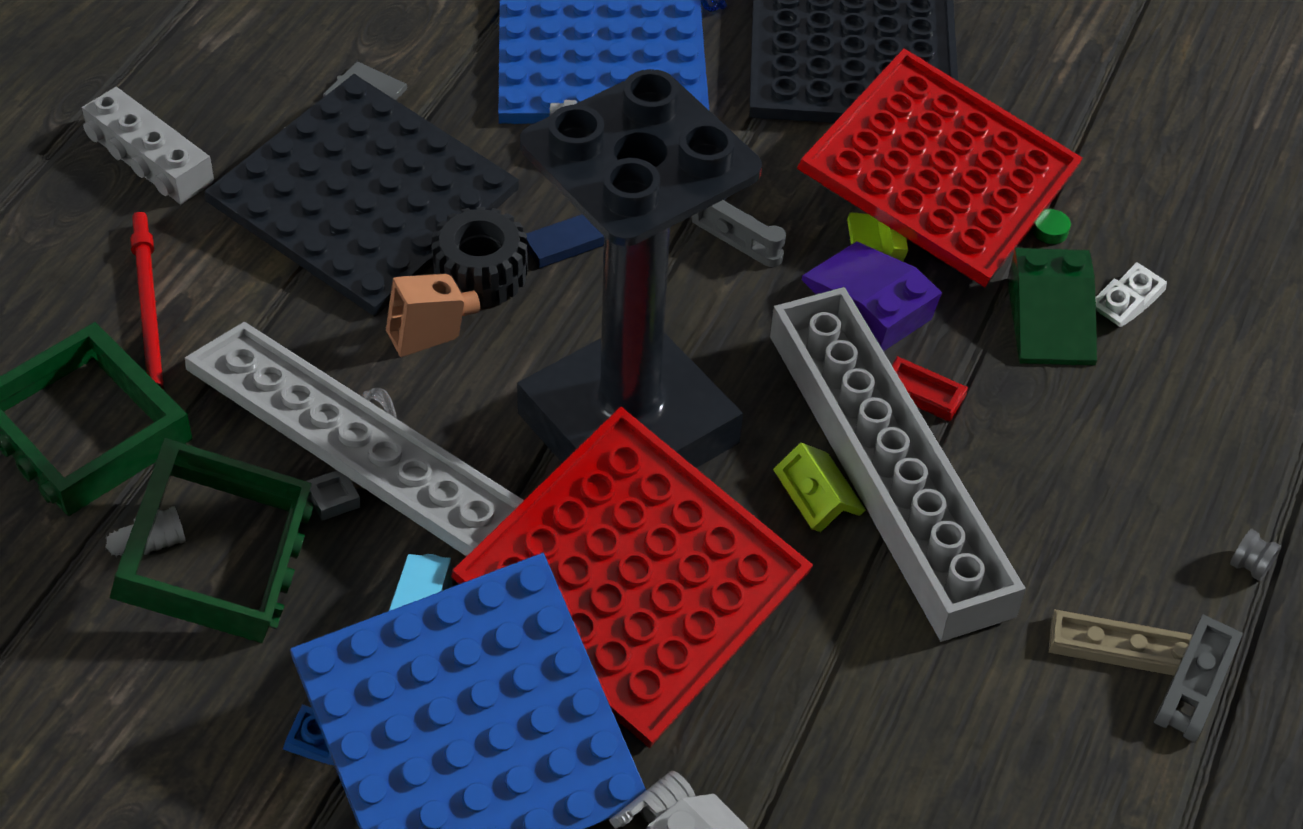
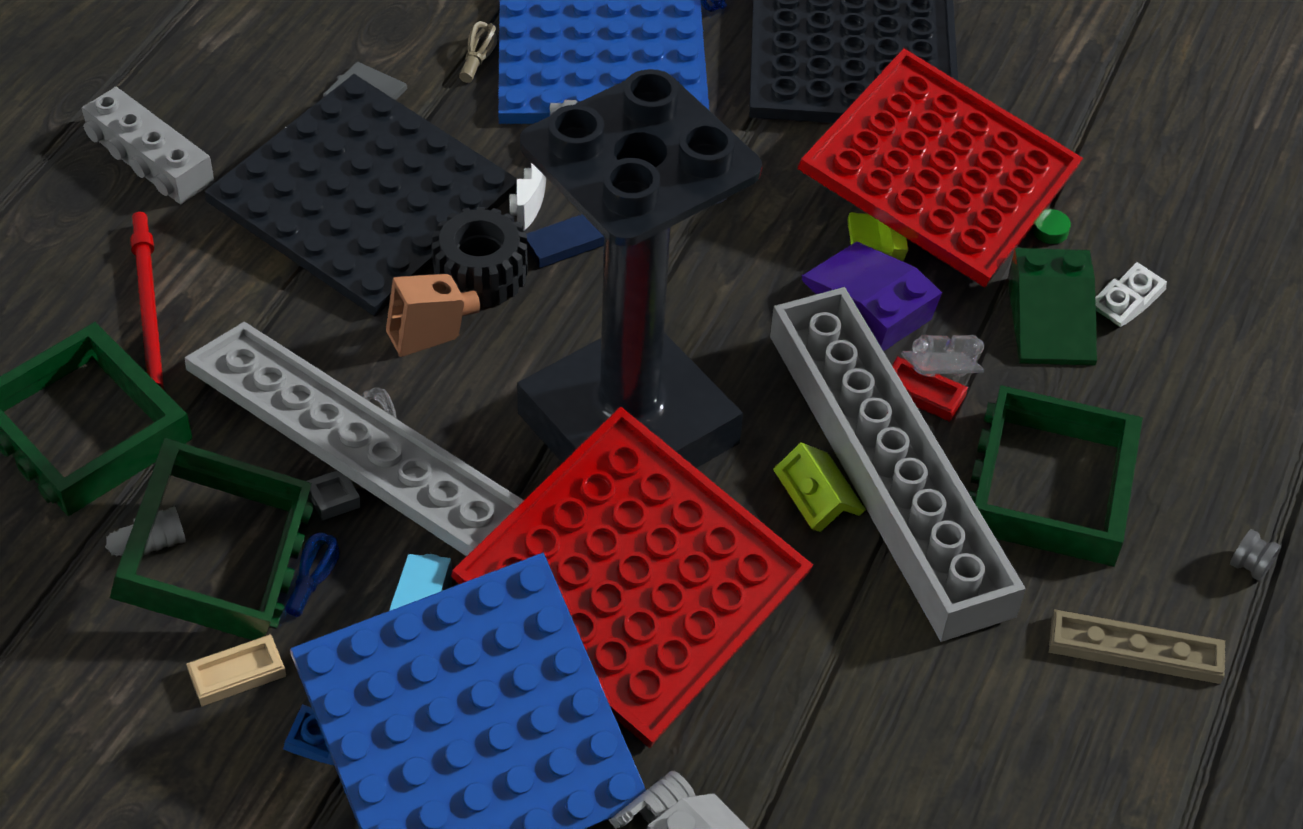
dark grey plate [692,200,786,267] -> none
dark grey plate [1153,614,1243,743] -> none
none -> tan tile [186,634,286,707]
none -> clear blue piece [285,533,340,617]
none -> dark tan piece [459,21,497,83]
none -> white slope [509,163,546,231]
none -> clear hinge [901,335,985,377]
none -> dark green window [968,385,1143,567]

